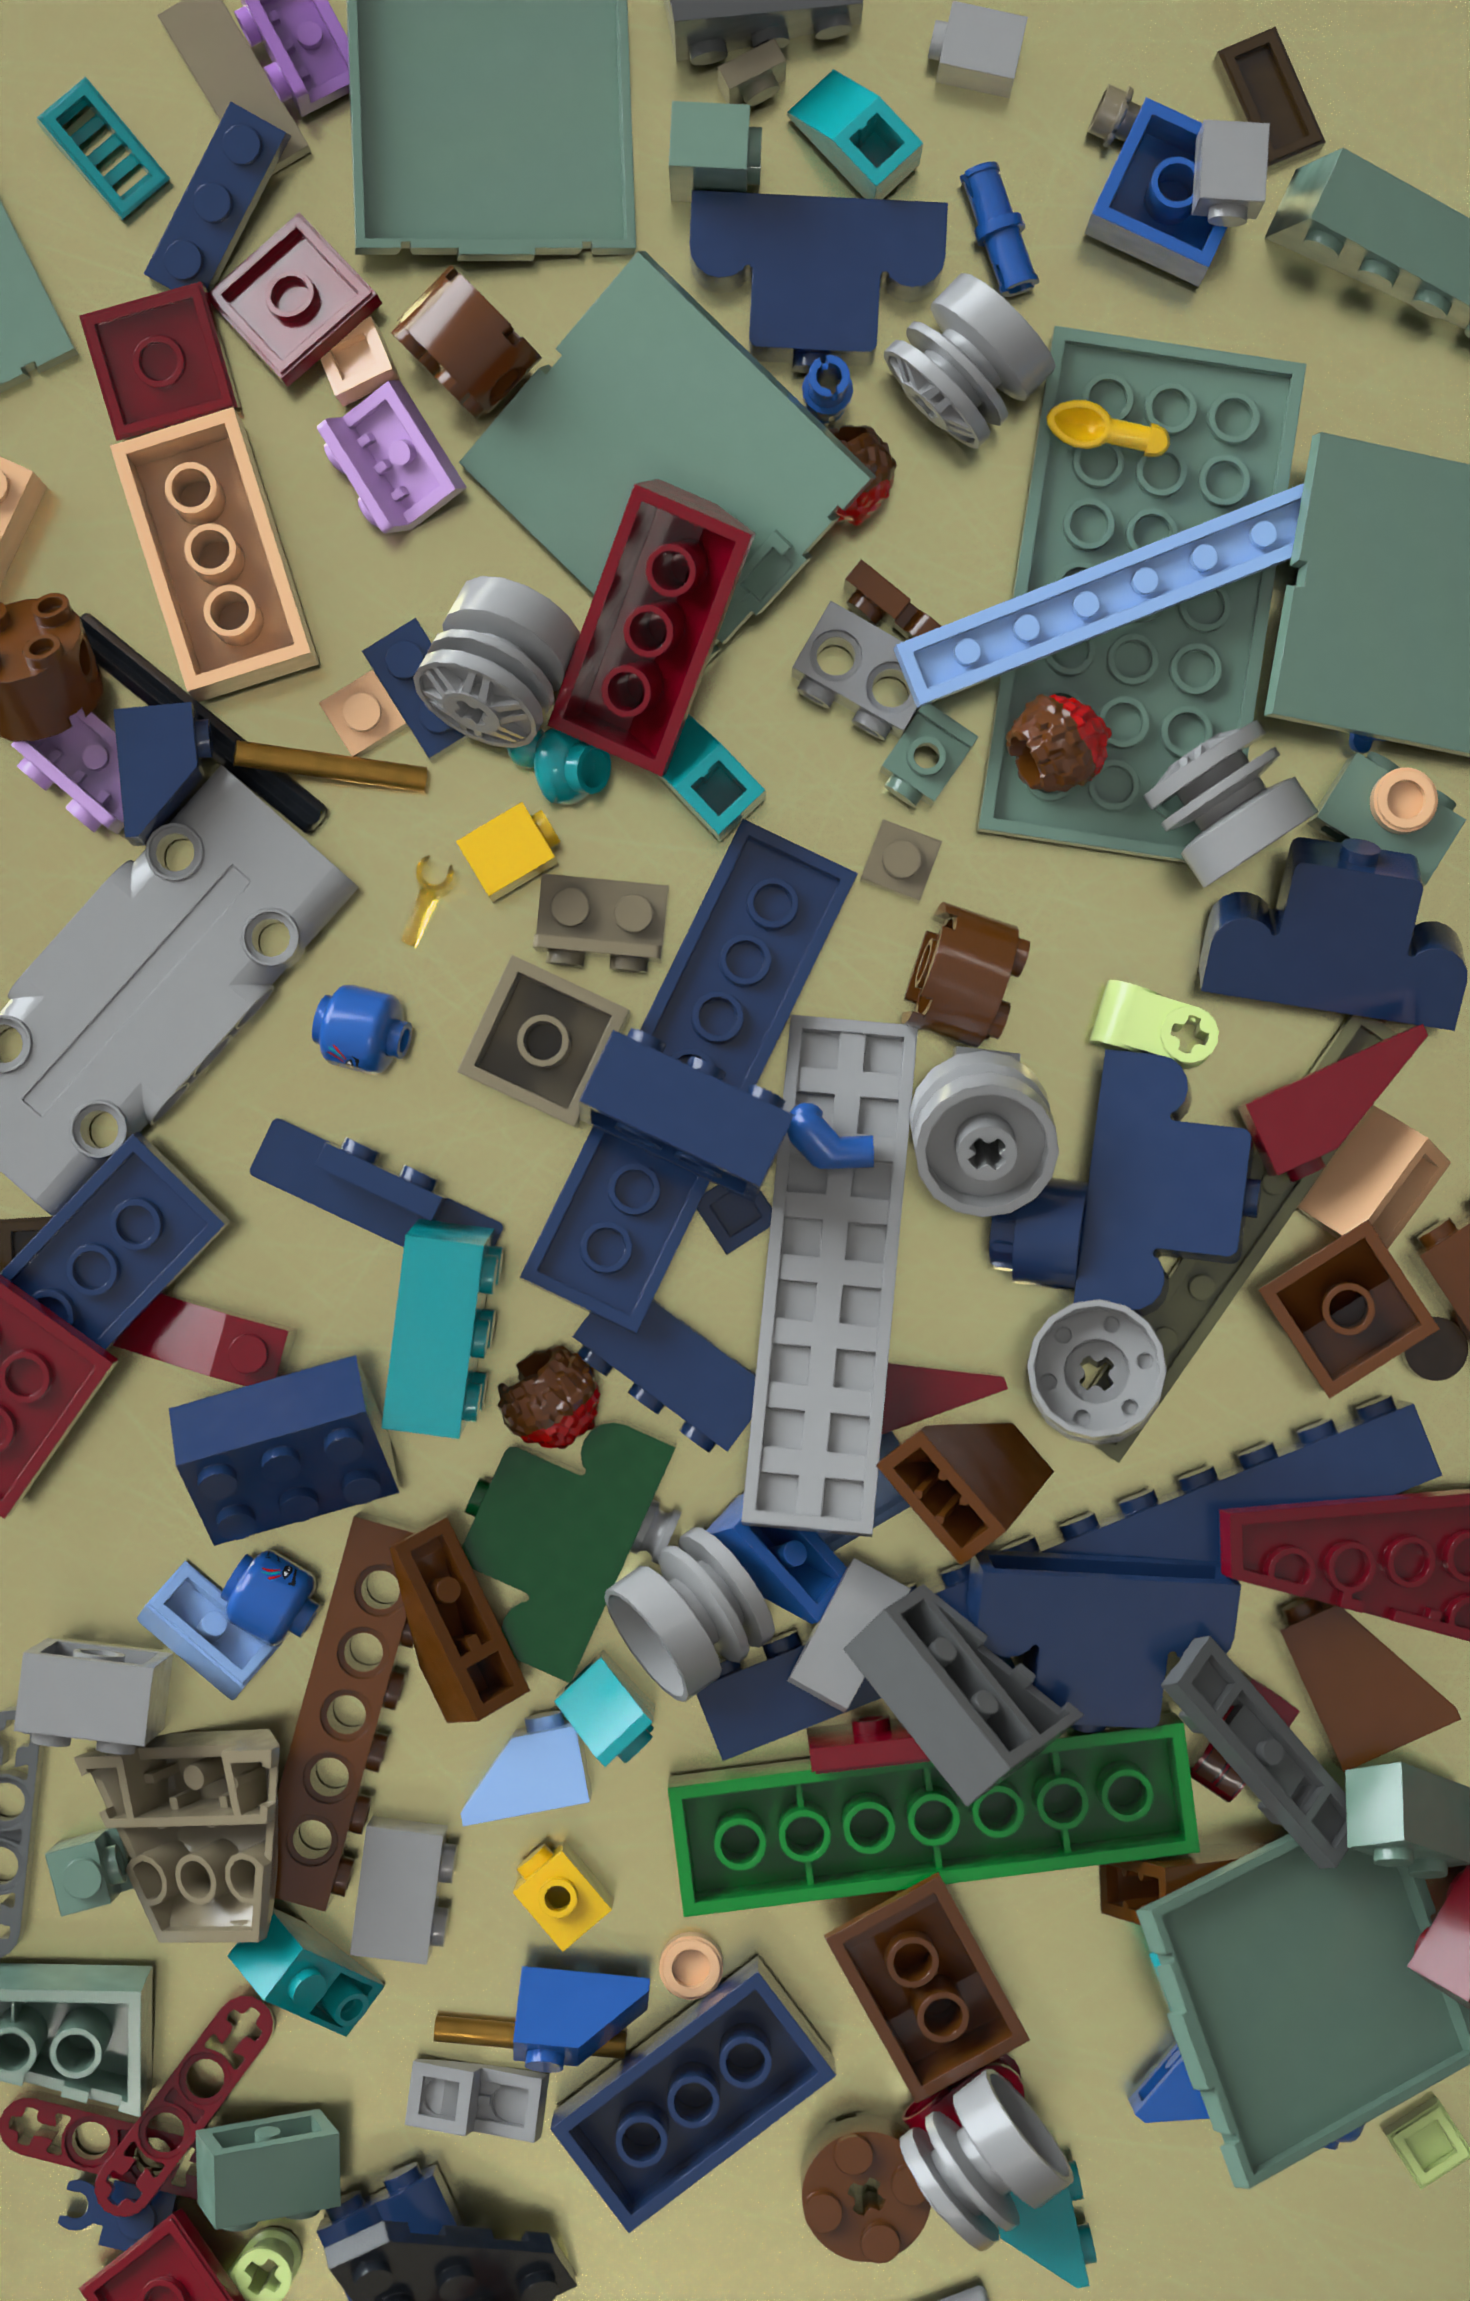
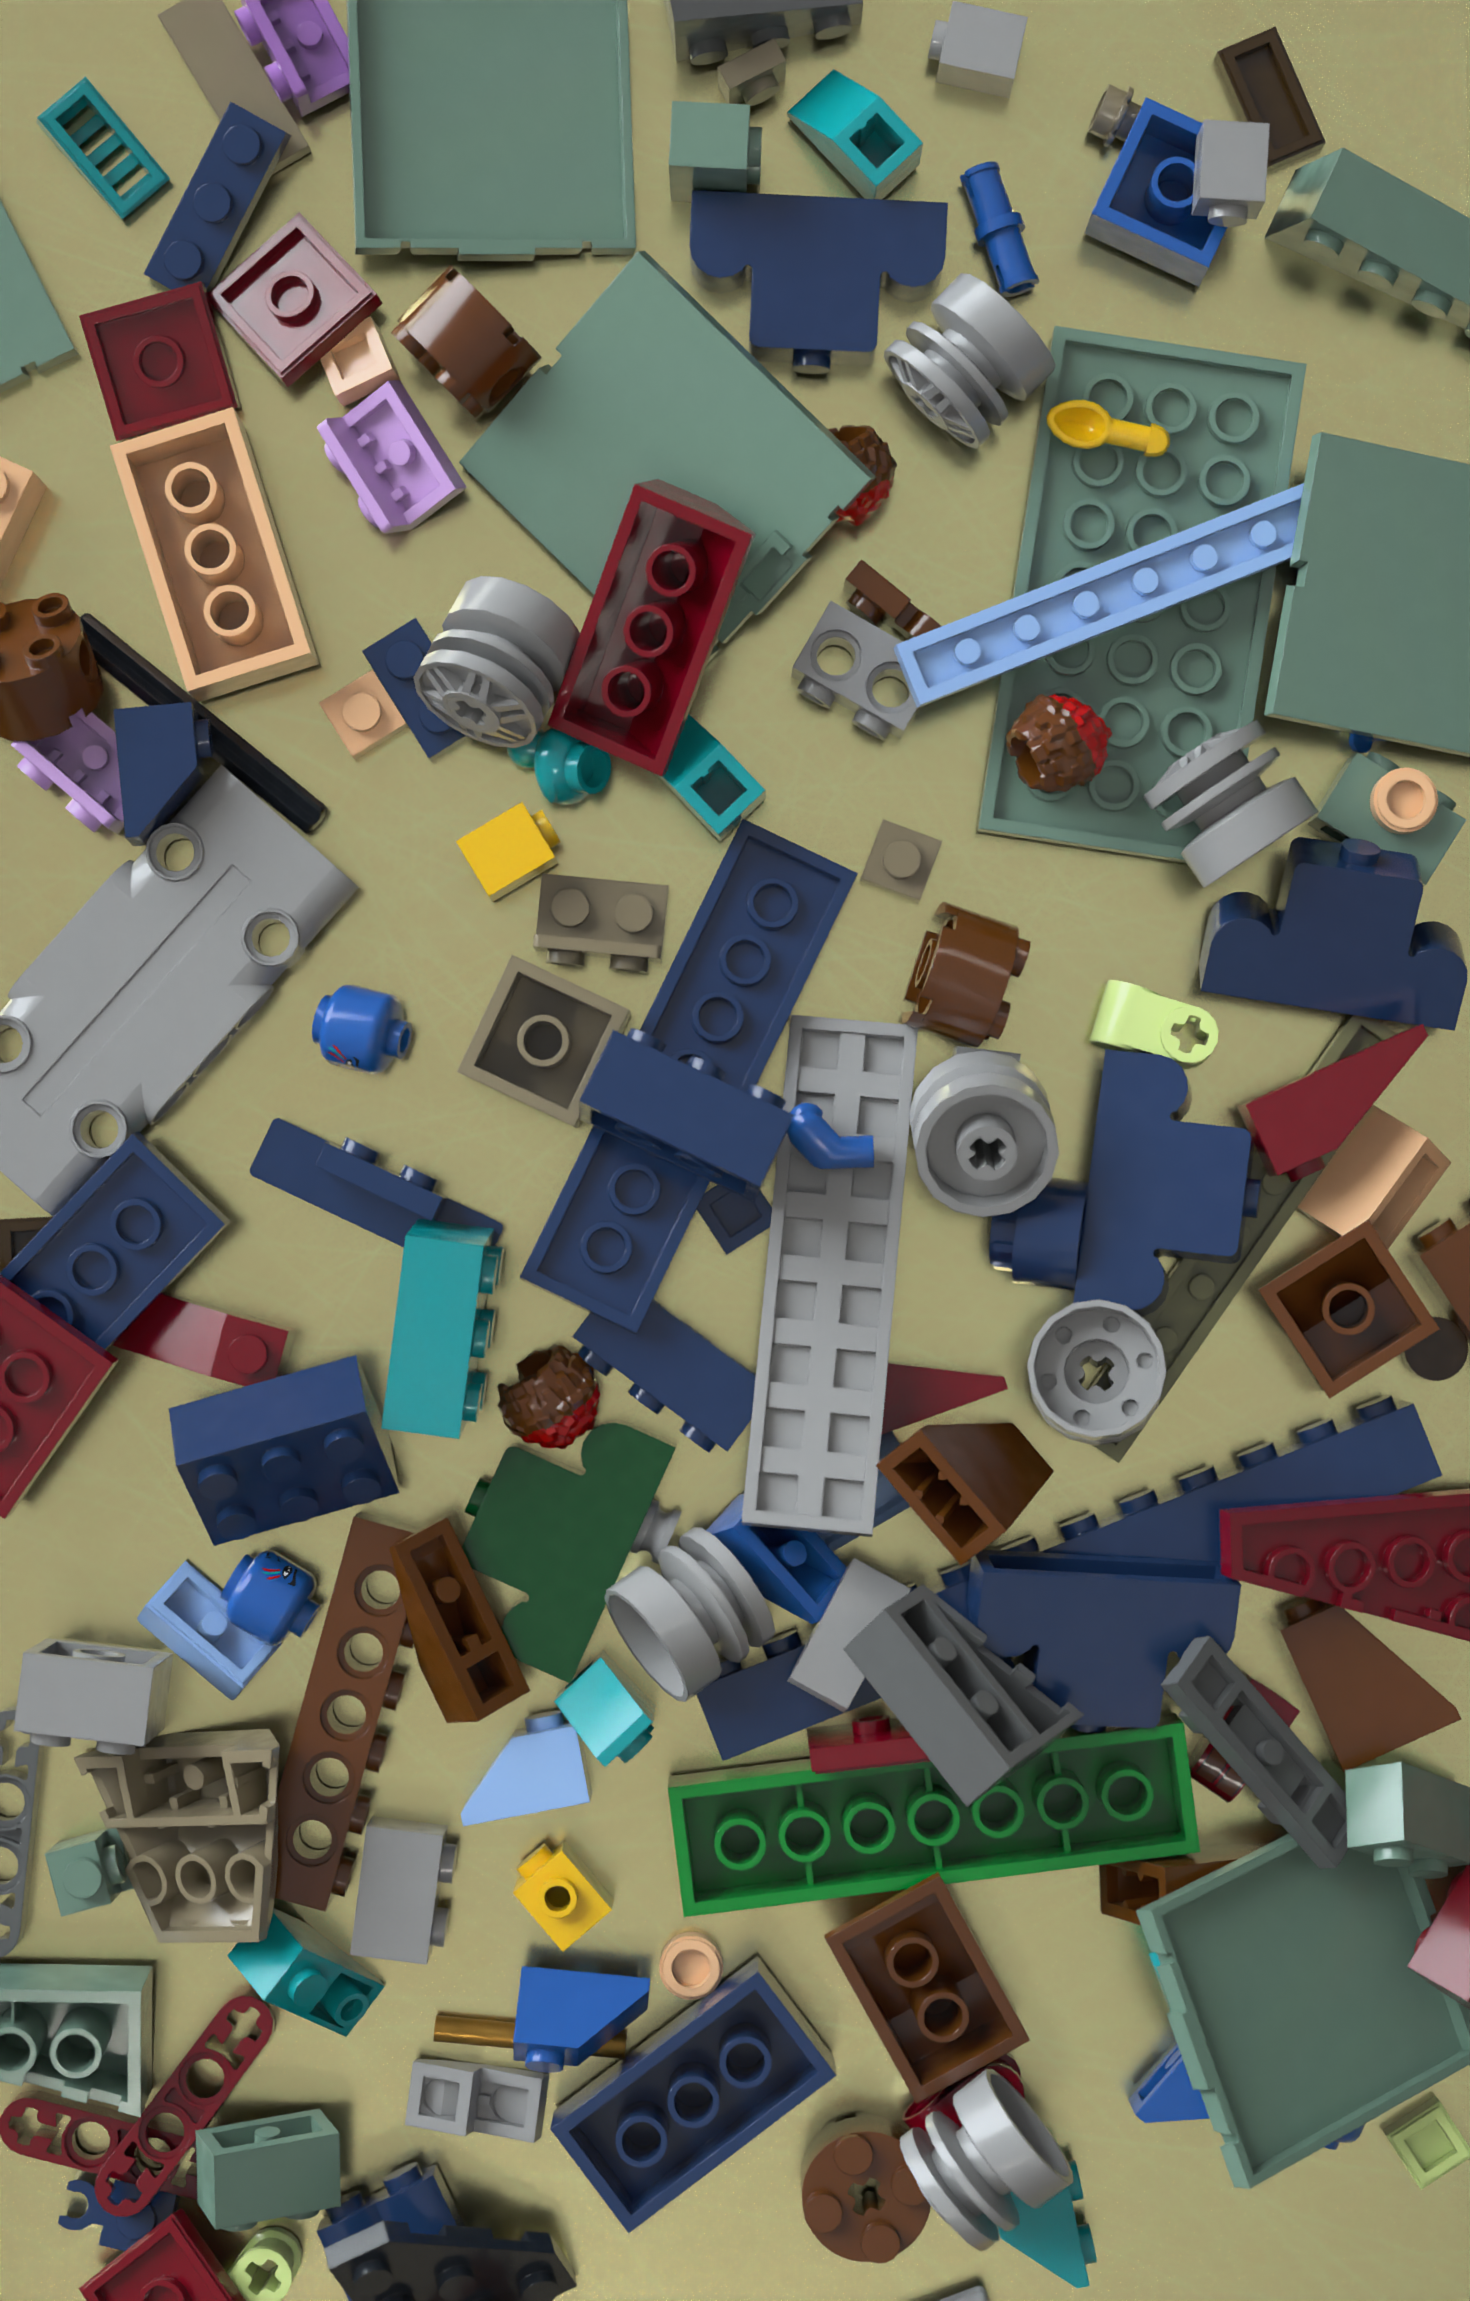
pearl gold bar [233,740,427,792] -> none
clear yellow hand [400,855,454,947] -> none
blue pin [802,355,853,425] -> none
sand green brick [880,703,978,807] -> none

